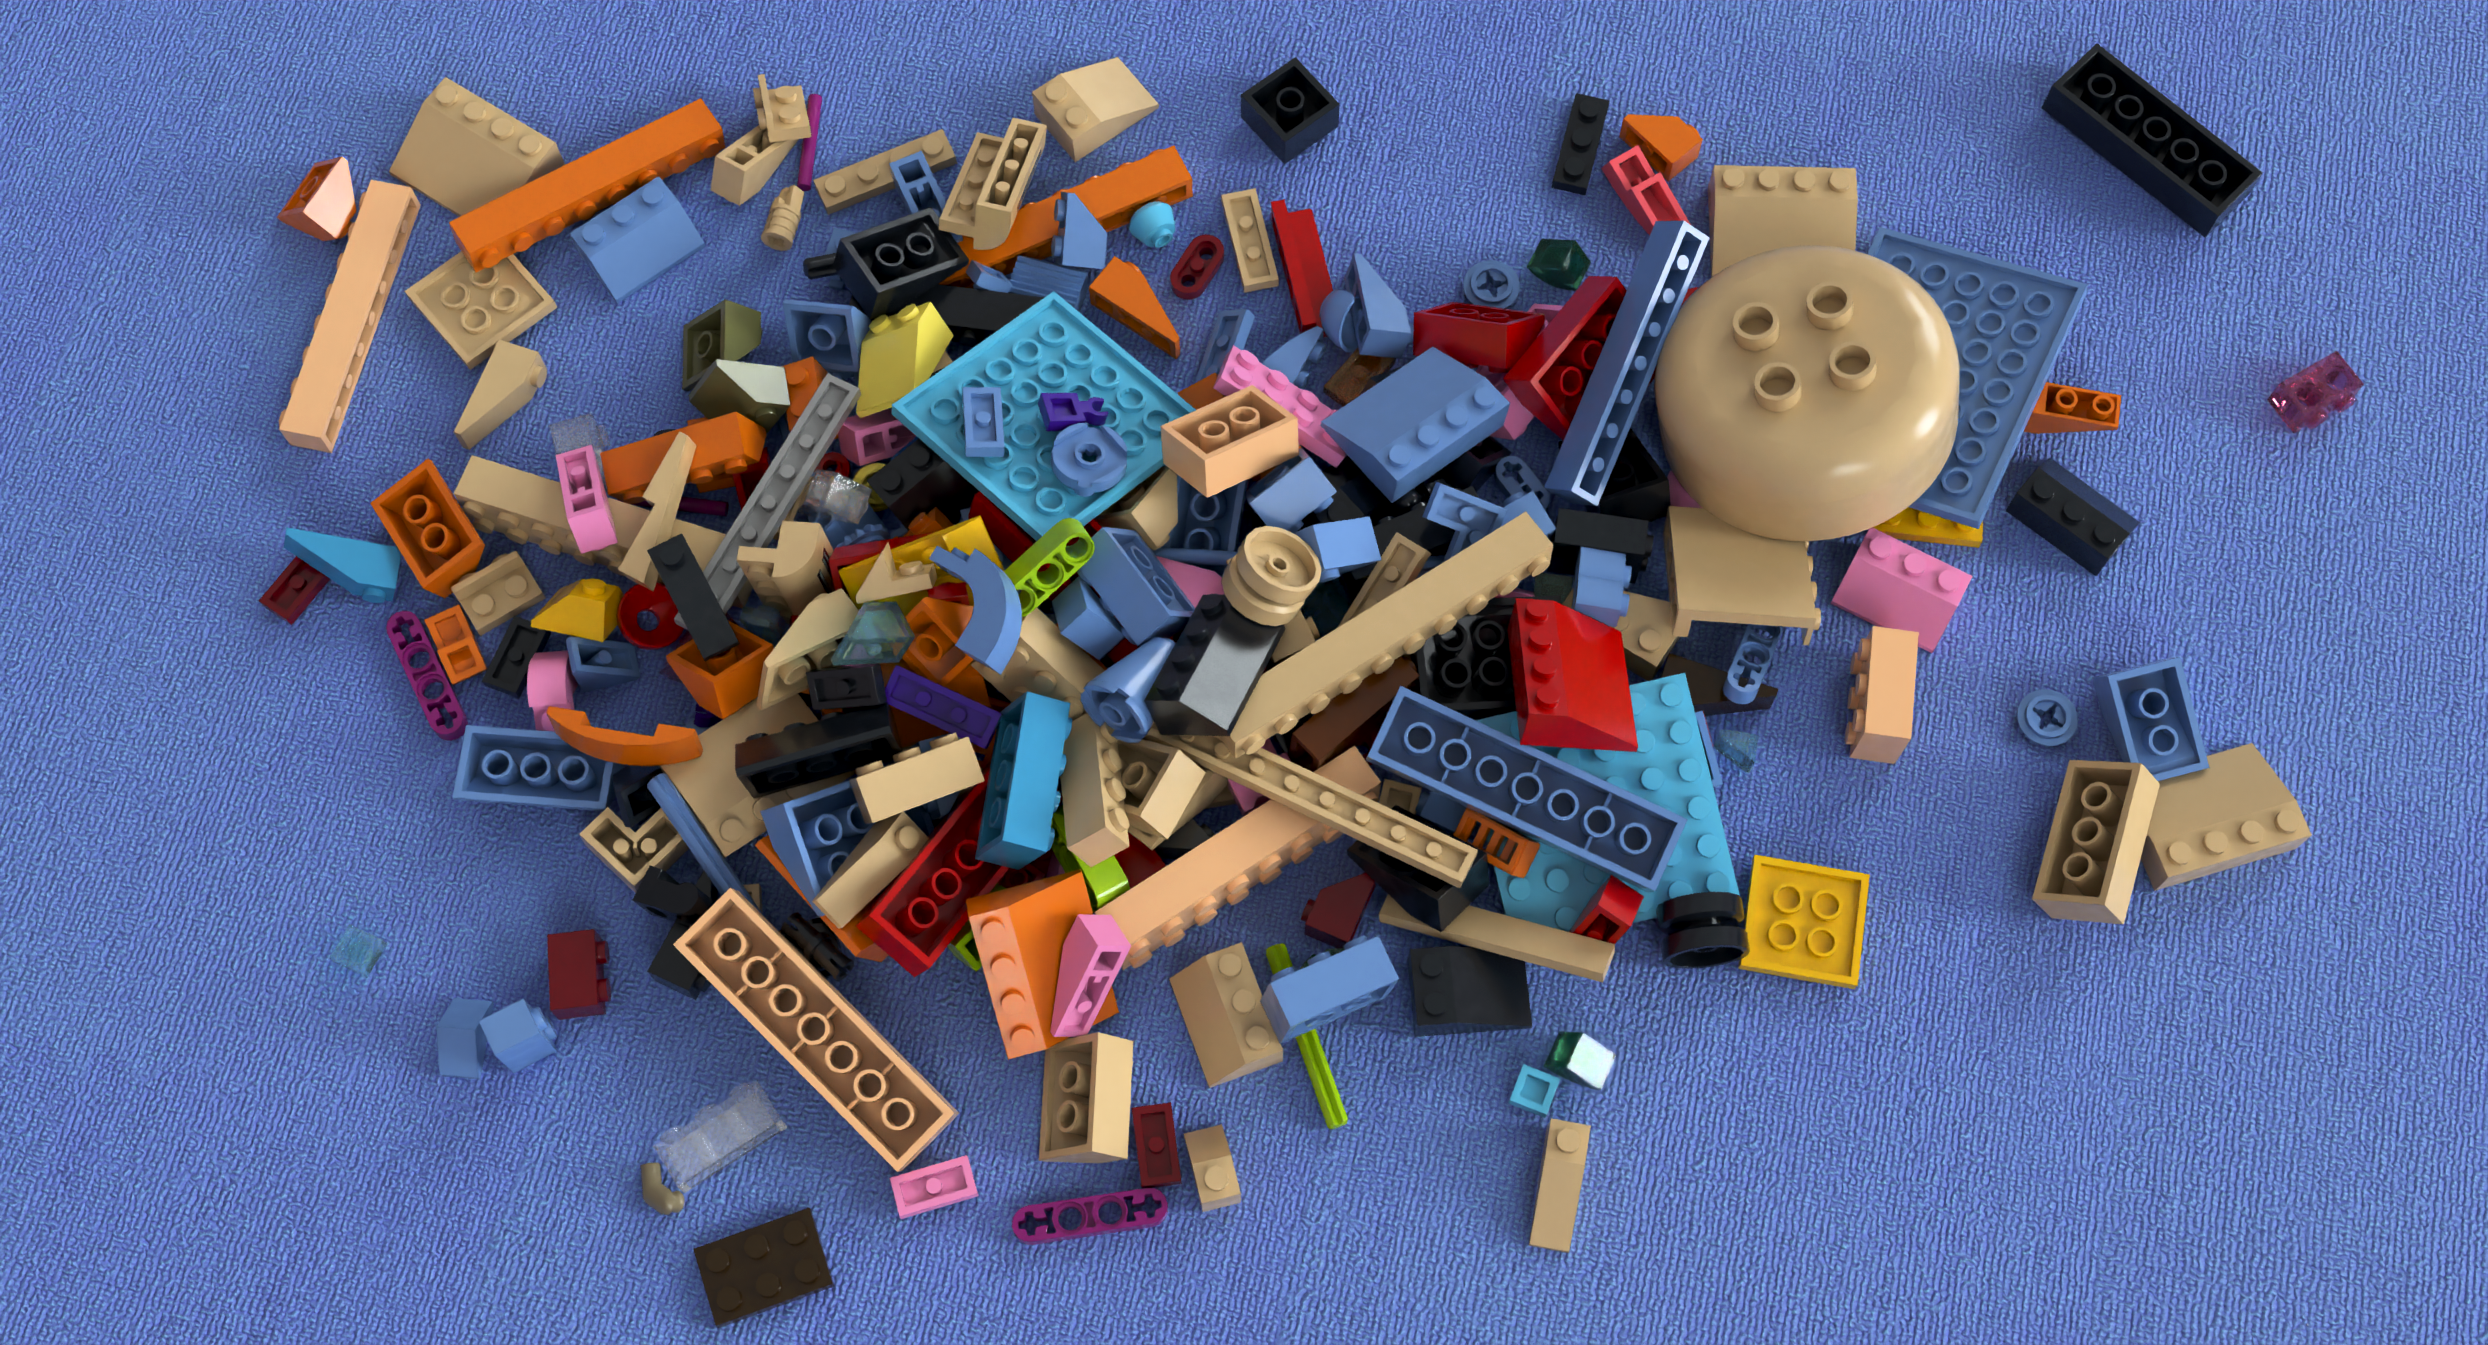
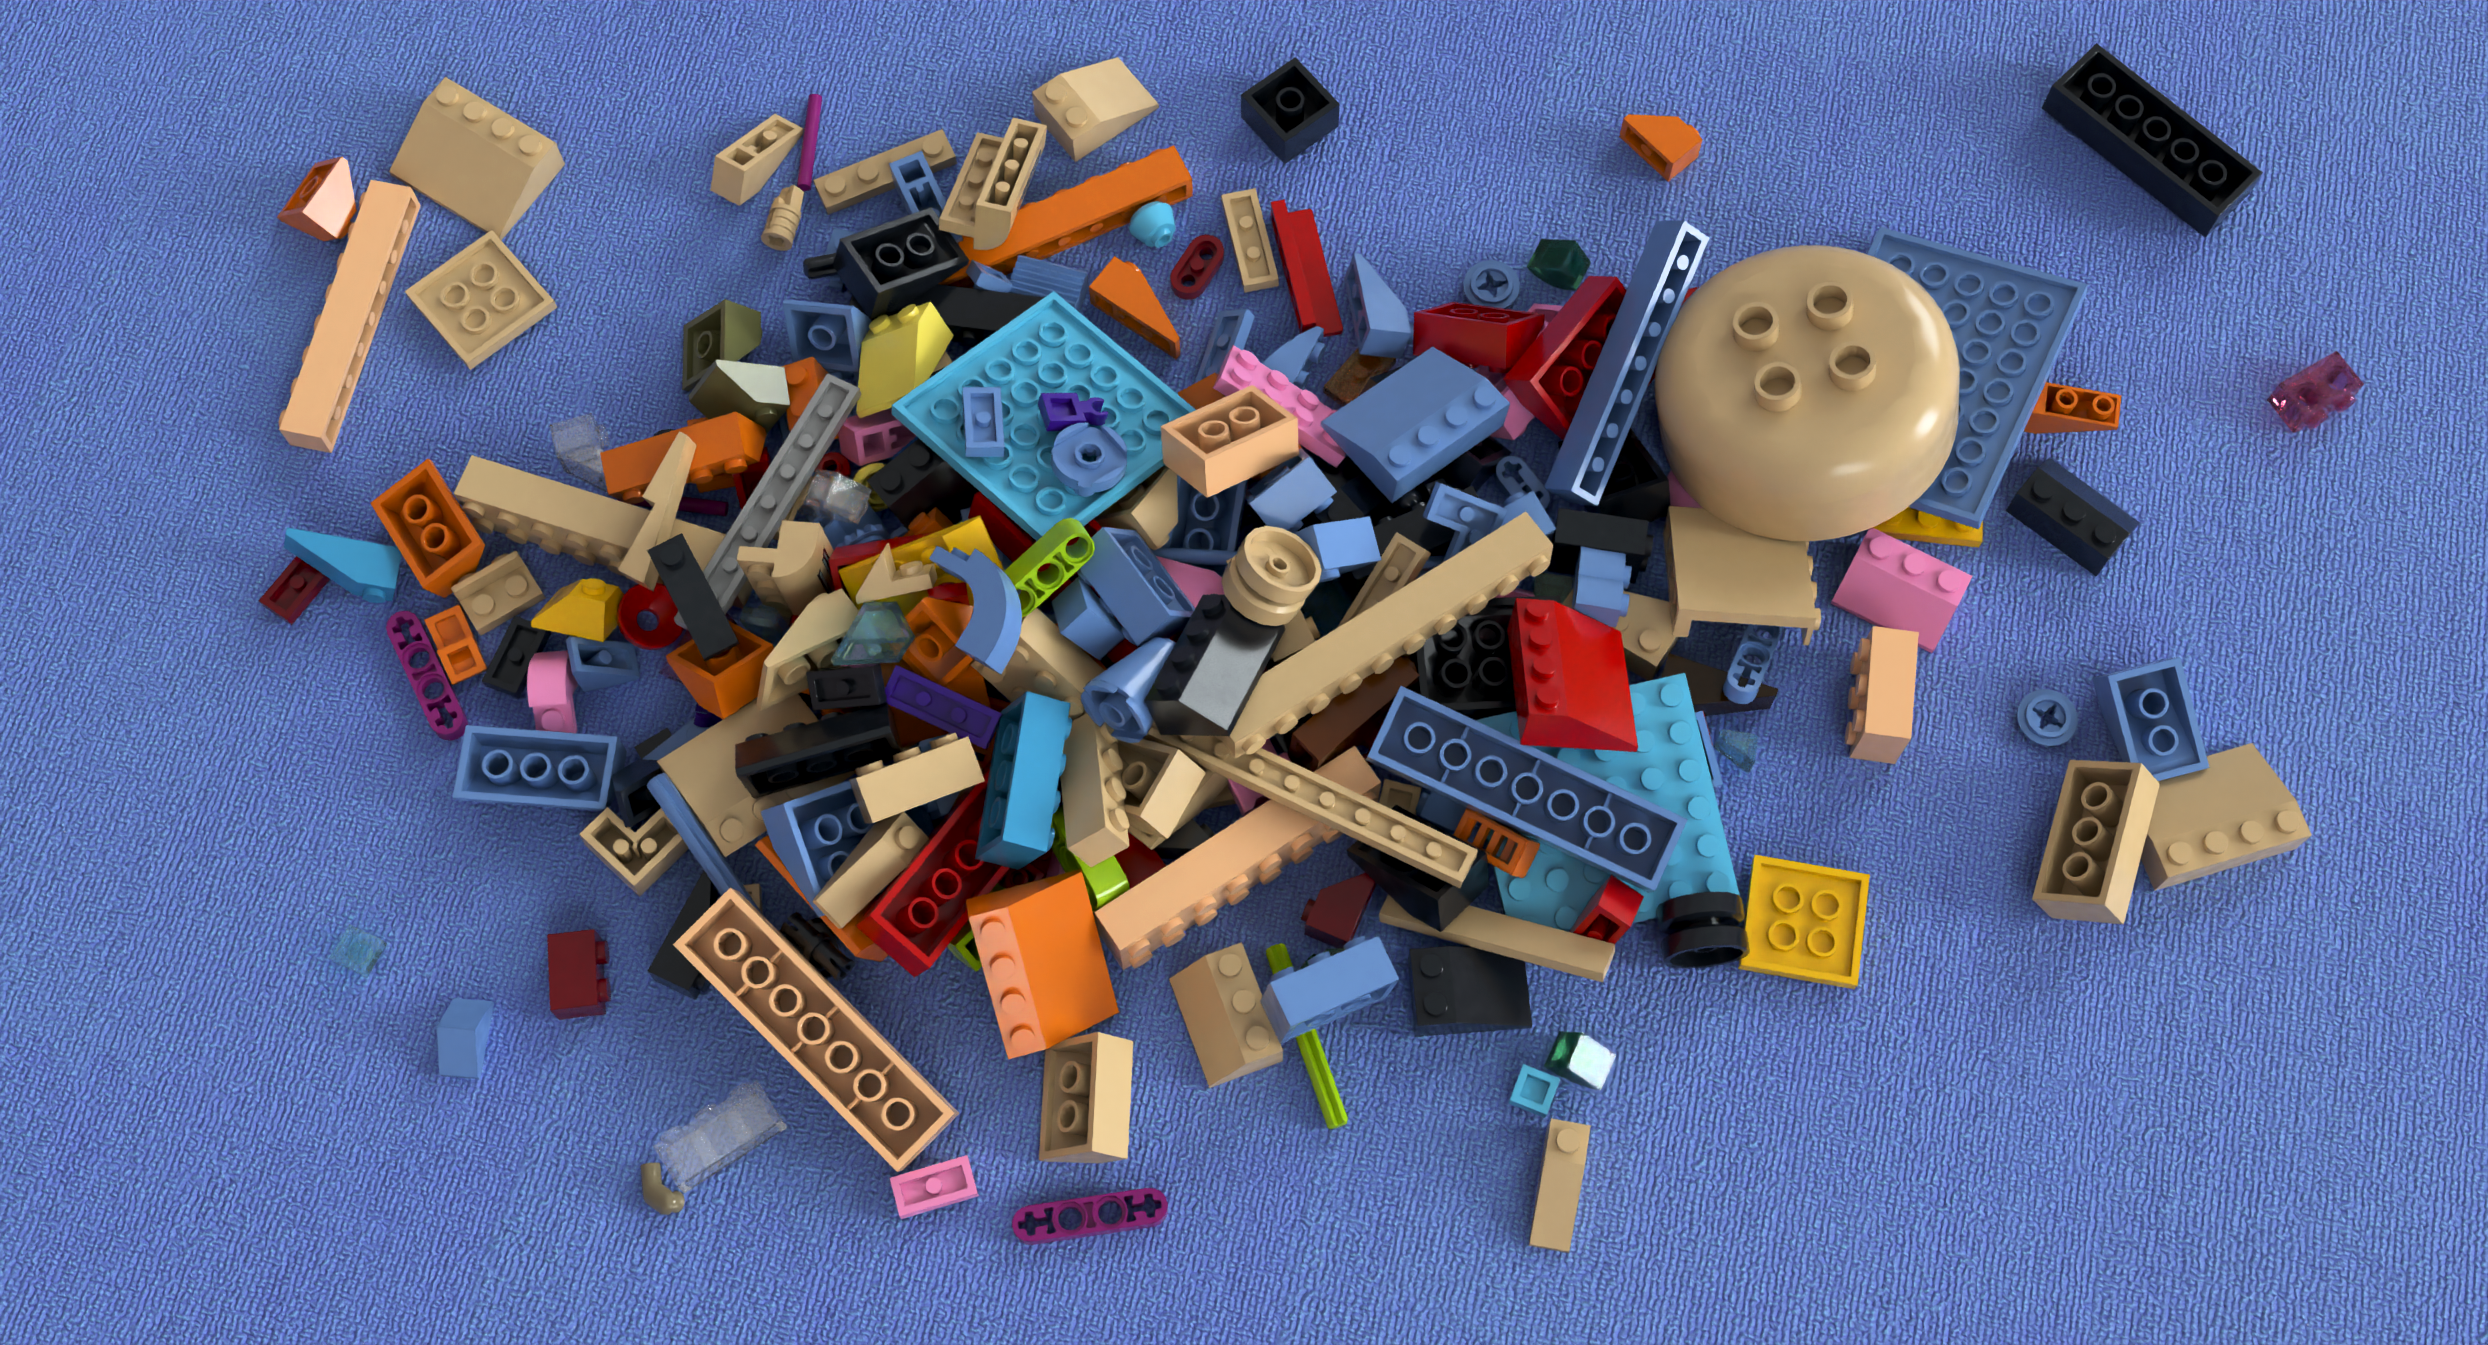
orange brick [449,98,725,273] -> none
tan slope [454,340,547,450] -> none
medium blue brick [479,999,558,1073] -> none
orange slope [546,706,703,766] -> none
bright pink slope [555,444,618,554] -> none
medium blue slope [569,176,706,304] -> none
black leg [633,866,714,926] -> none
dark brown plate [693,1208,835,1328] -> none
tan bracket [753,74,811,143] -> none
bright pink slope [1050,914,1131,1037] -> none
medium blue slope [1051,192,1107,269] -> none
dark red plate [1132,1102,1182,1188] -> none
tan slope [1183,1124,1241,1212] -> none
medium blue helmet [1319,290,1359,352] -> none
black plate [1551,93,1610,195] -> none
coral slope [1601,145,1691,236] -> none
tan slope [1708,165,1858,277] -> none

